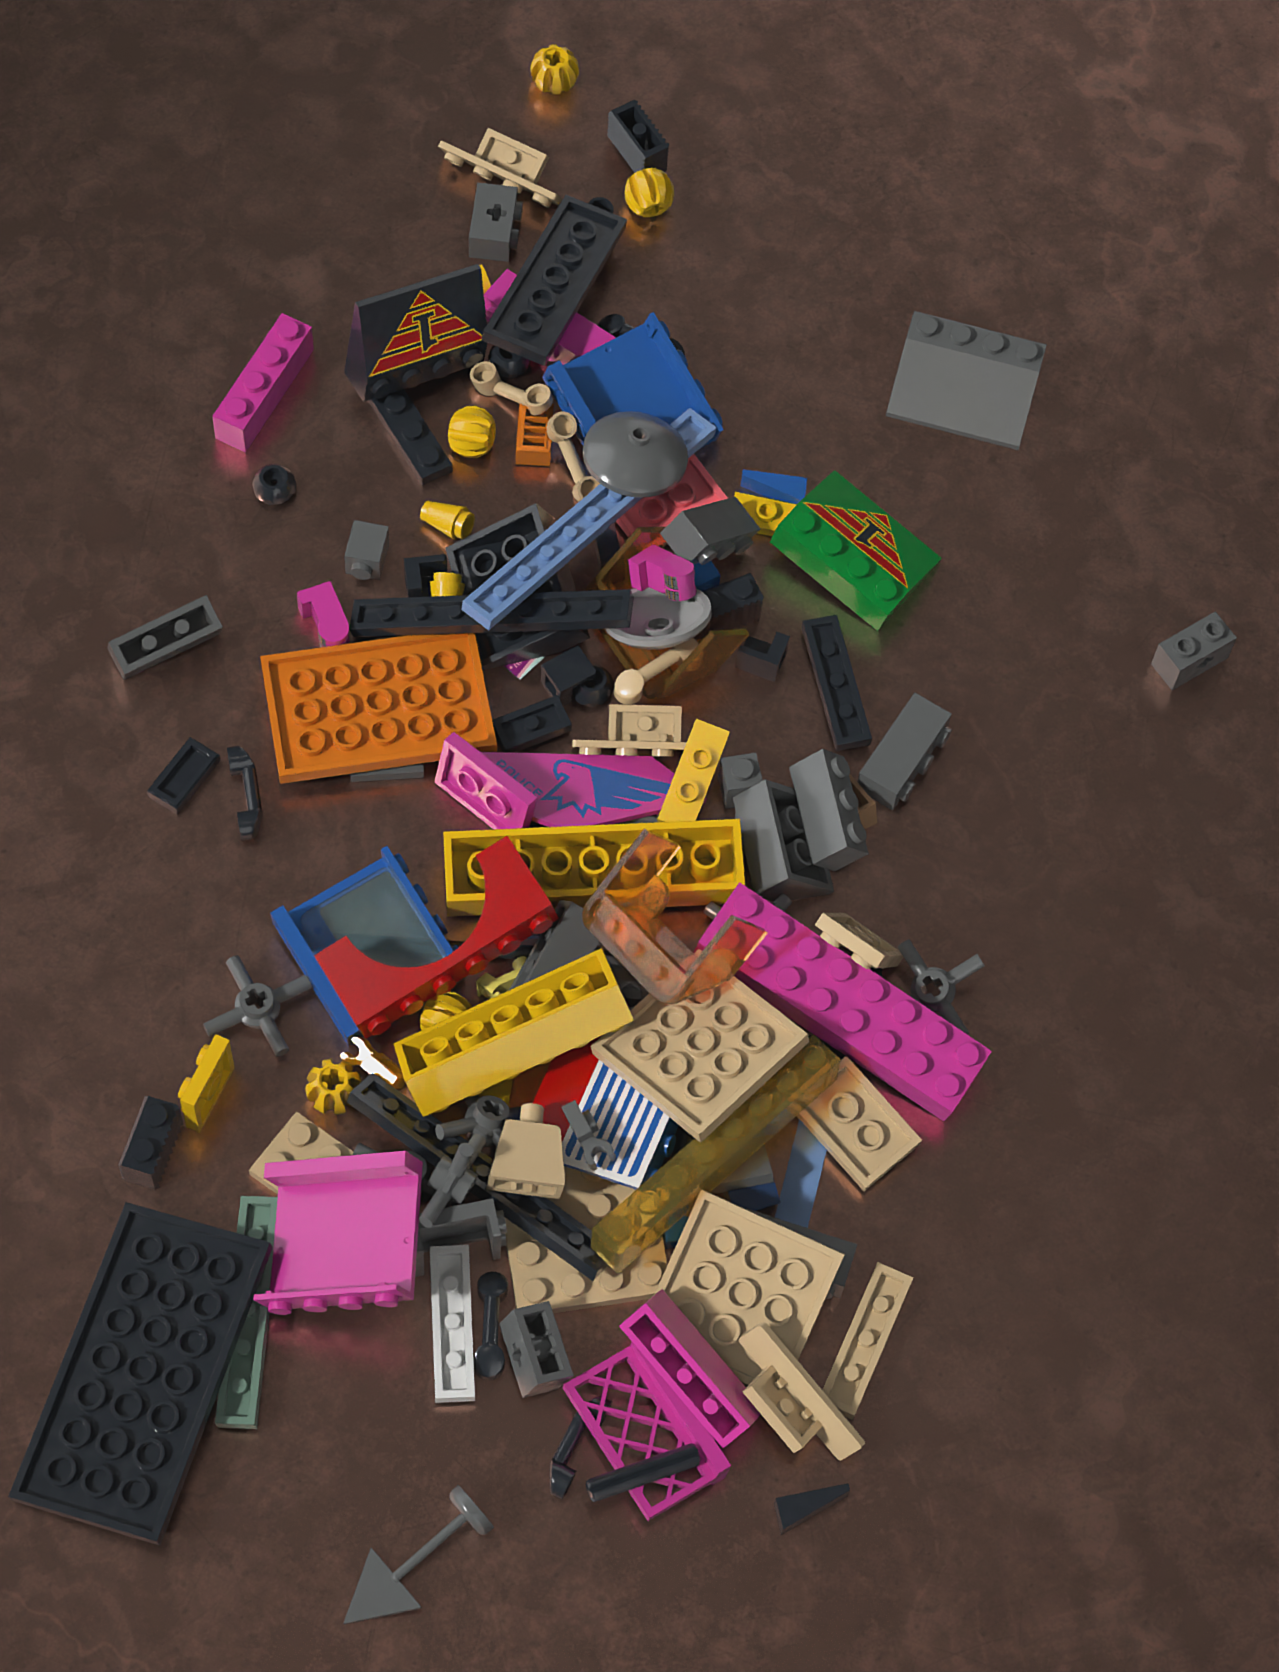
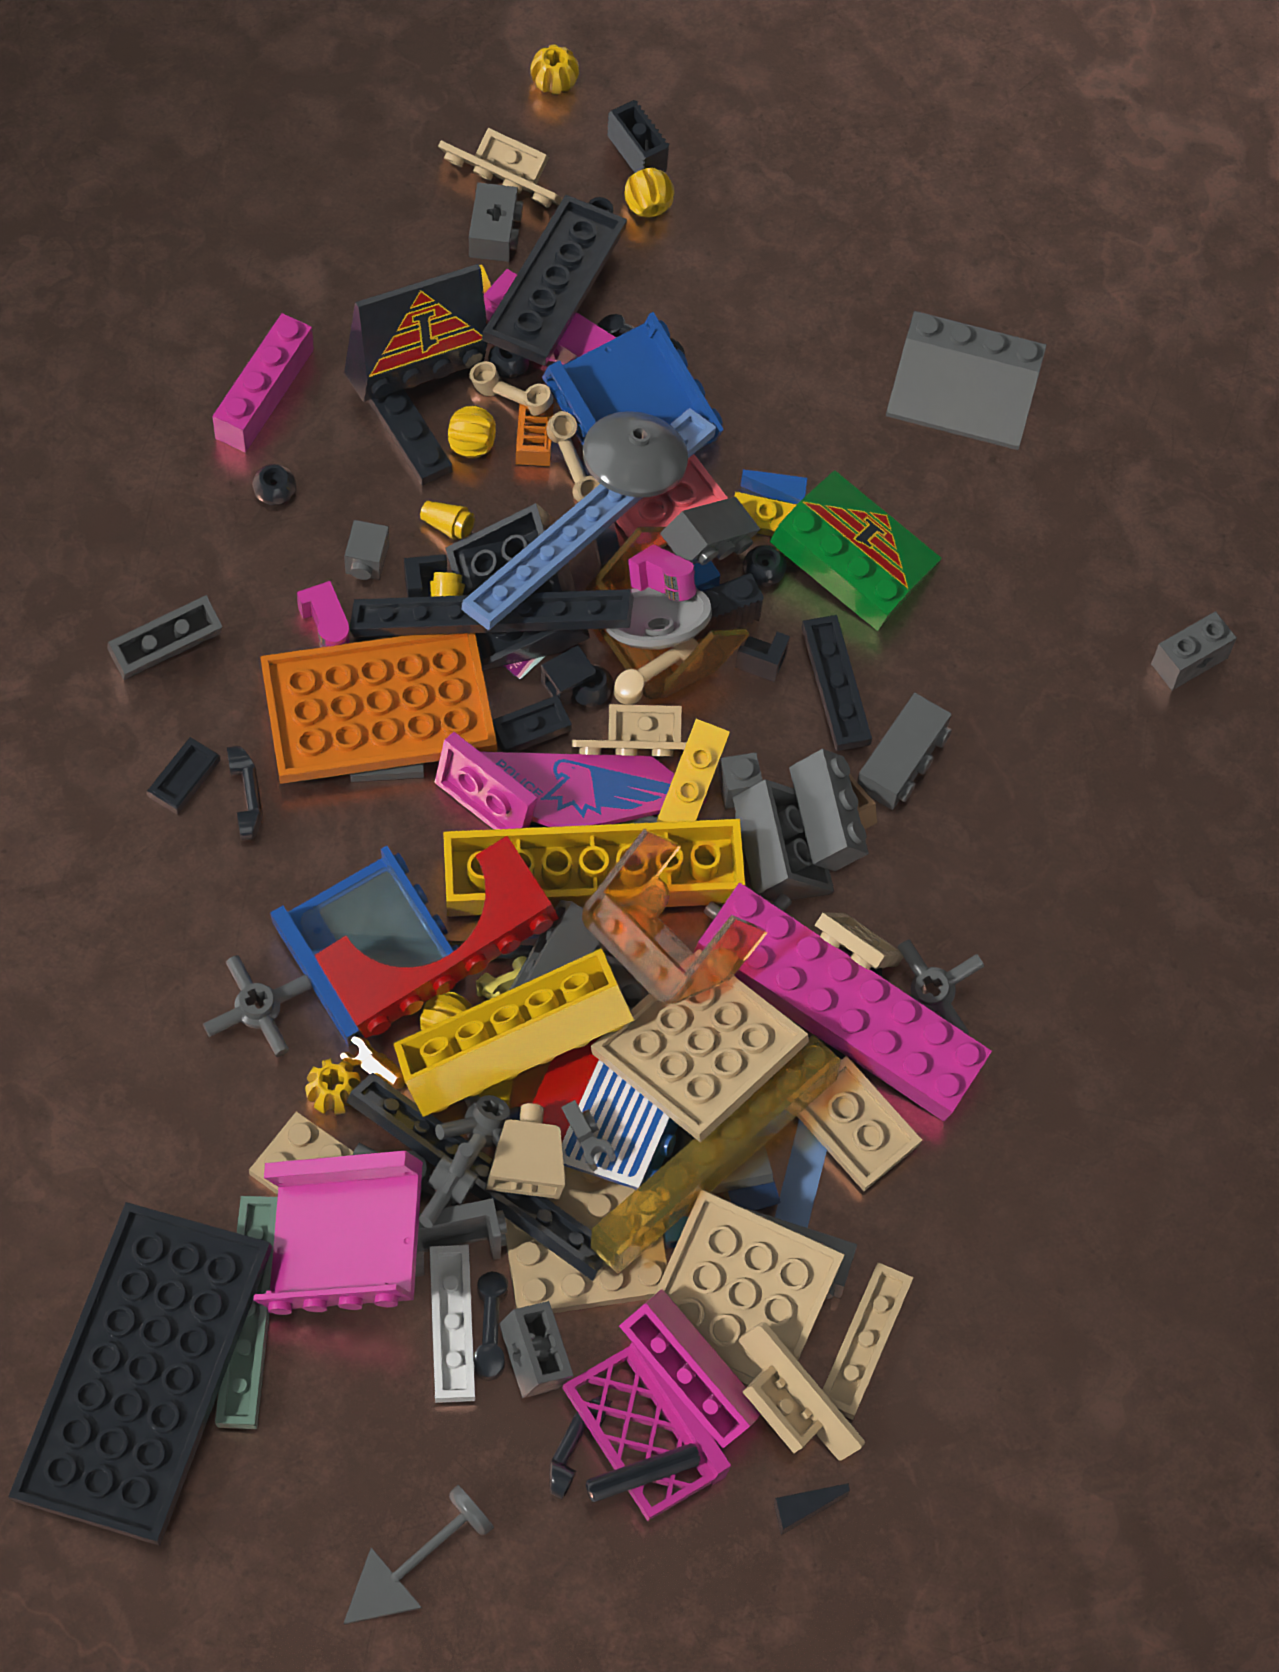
black brick [118,1096,184,1190] -> none
yellow plate [178,1034,234,1133] -> none
none -> black plate [743,545,787,586]

